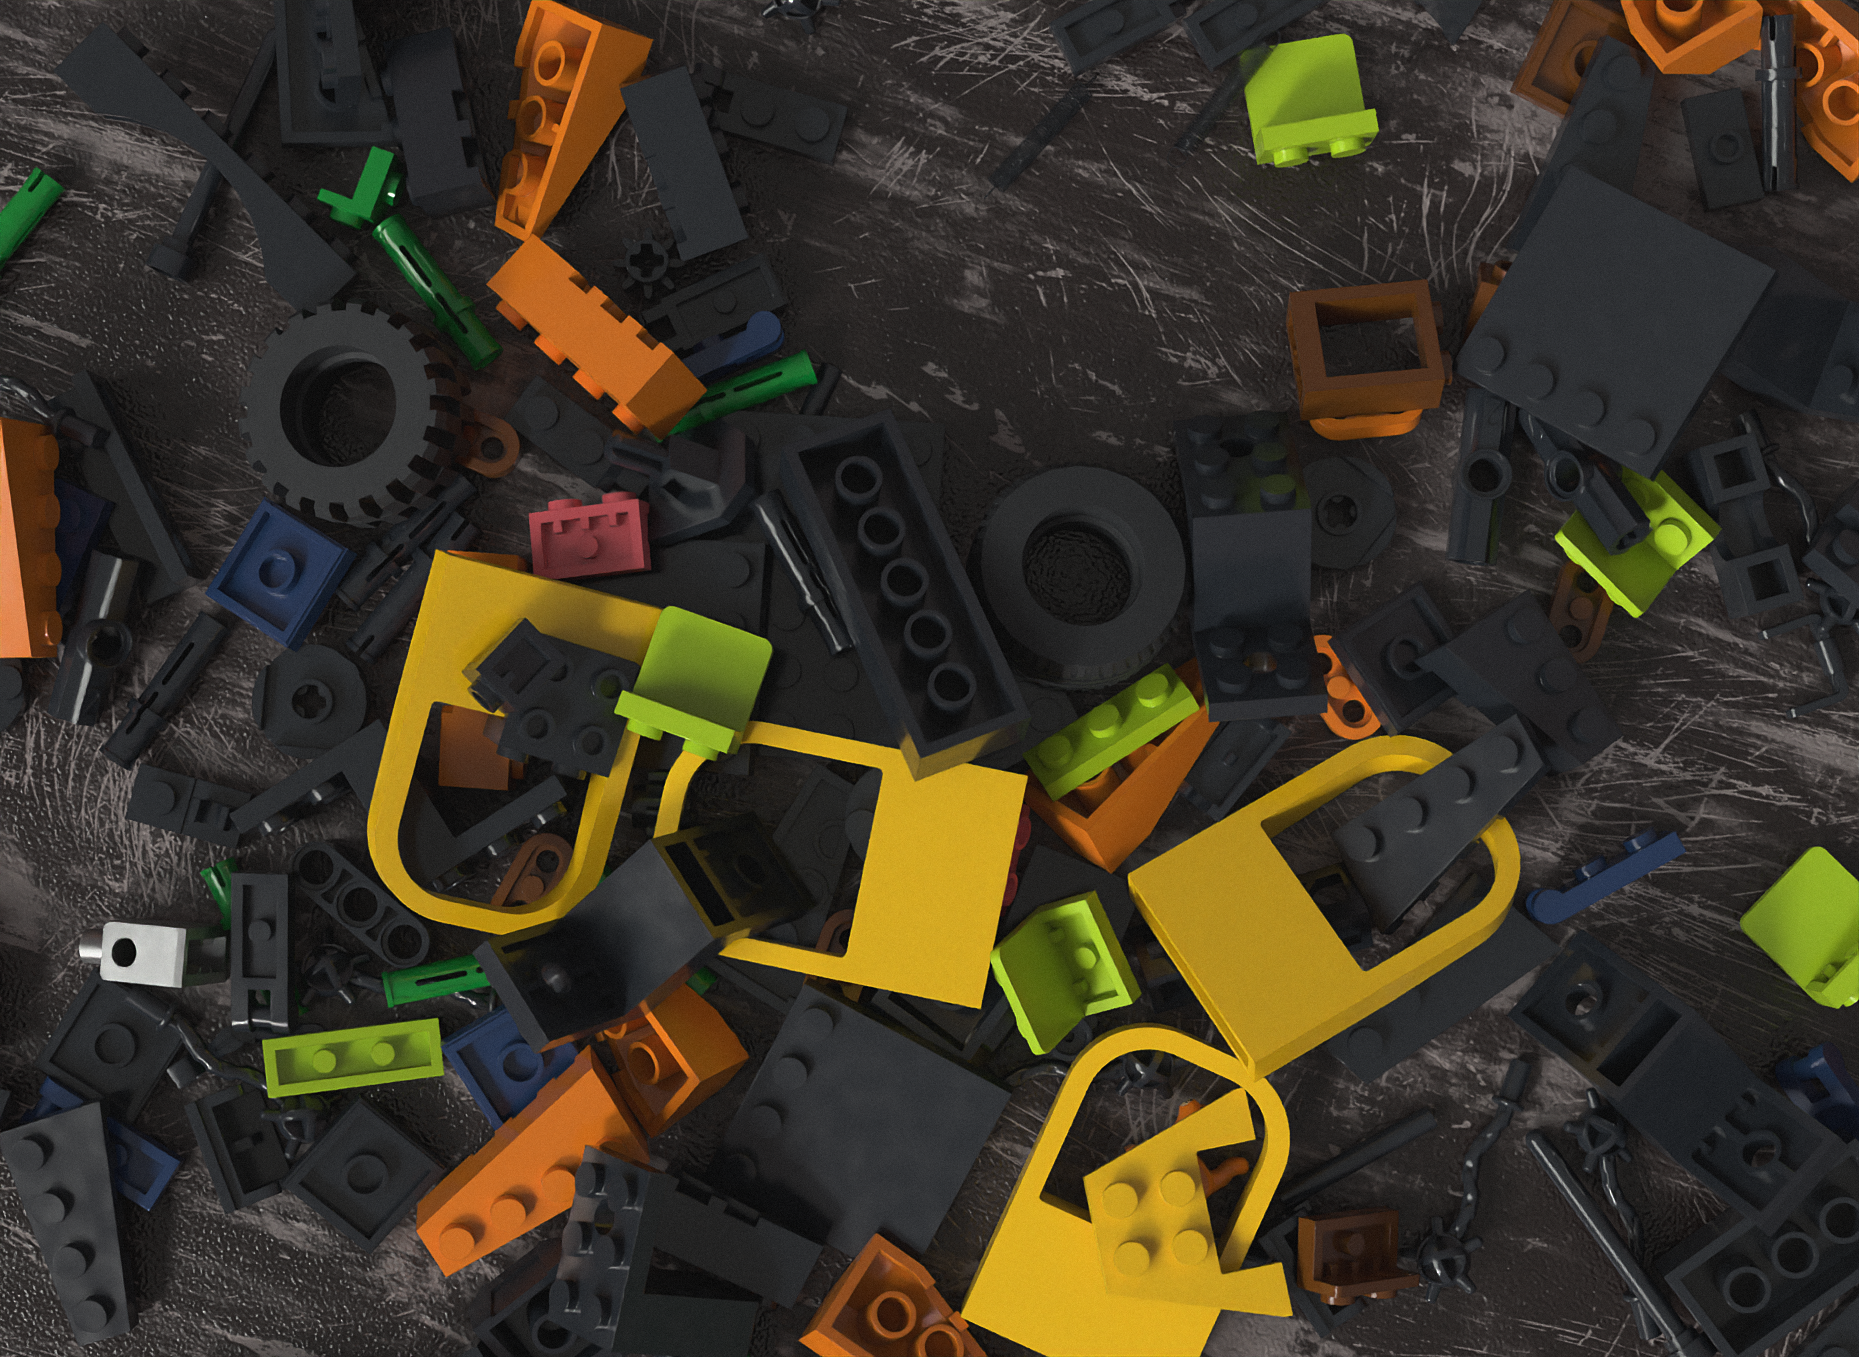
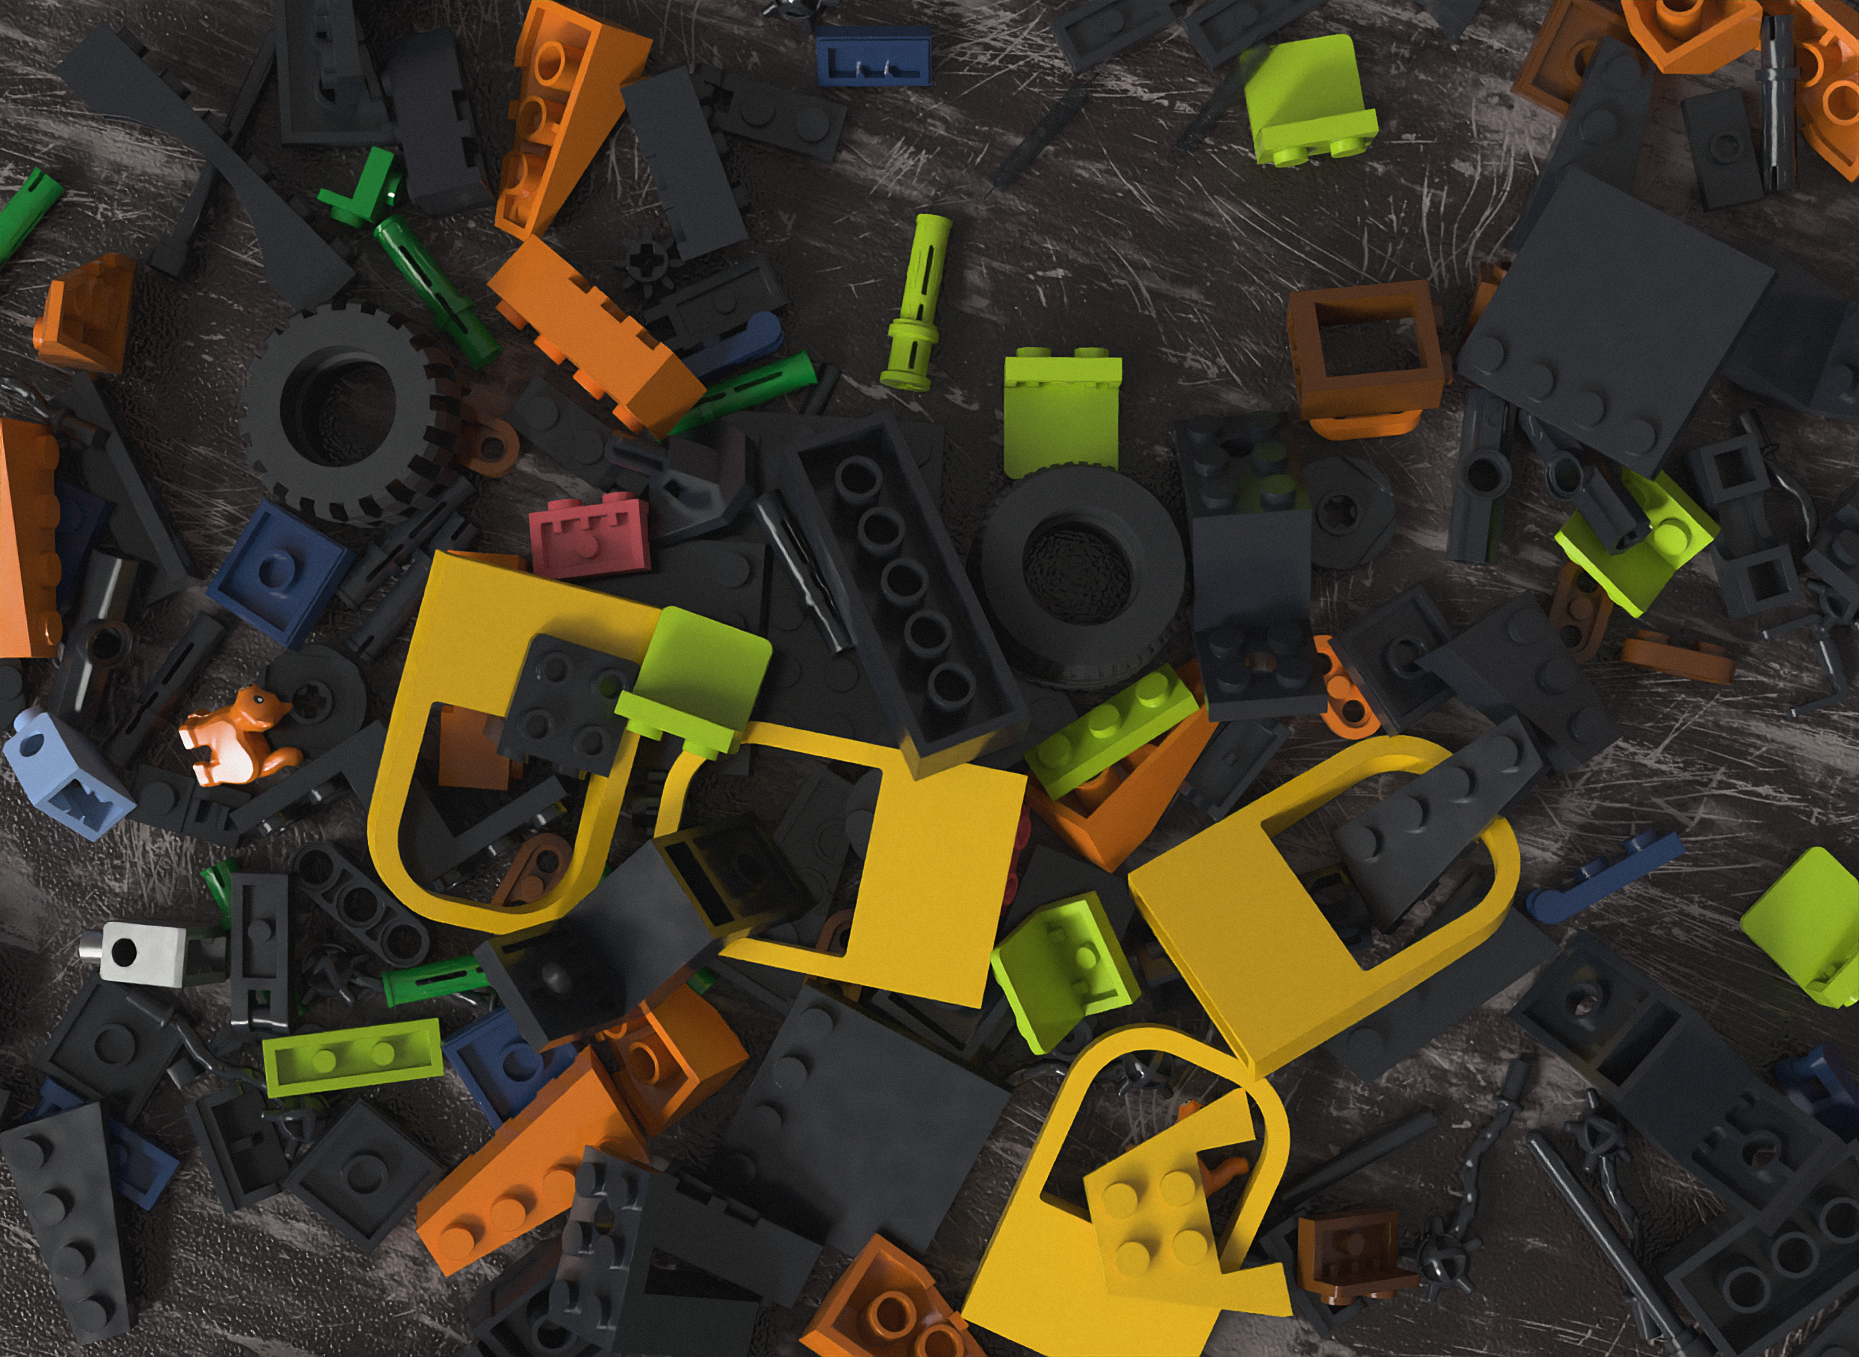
black bracket [462,617,567,714] -> none
none -> light blue torso [3,707,138,843]
none -> orange wedge [33,252,136,375]
none -> orange animal [179,683,303,787]
none -> dark blue plate [816,26,932,87]
none -> lime pin [880,214,953,392]
none -> lime bracket [1004,347,1122,480]
none -> reddish brown plate [1619,630,1738,685]

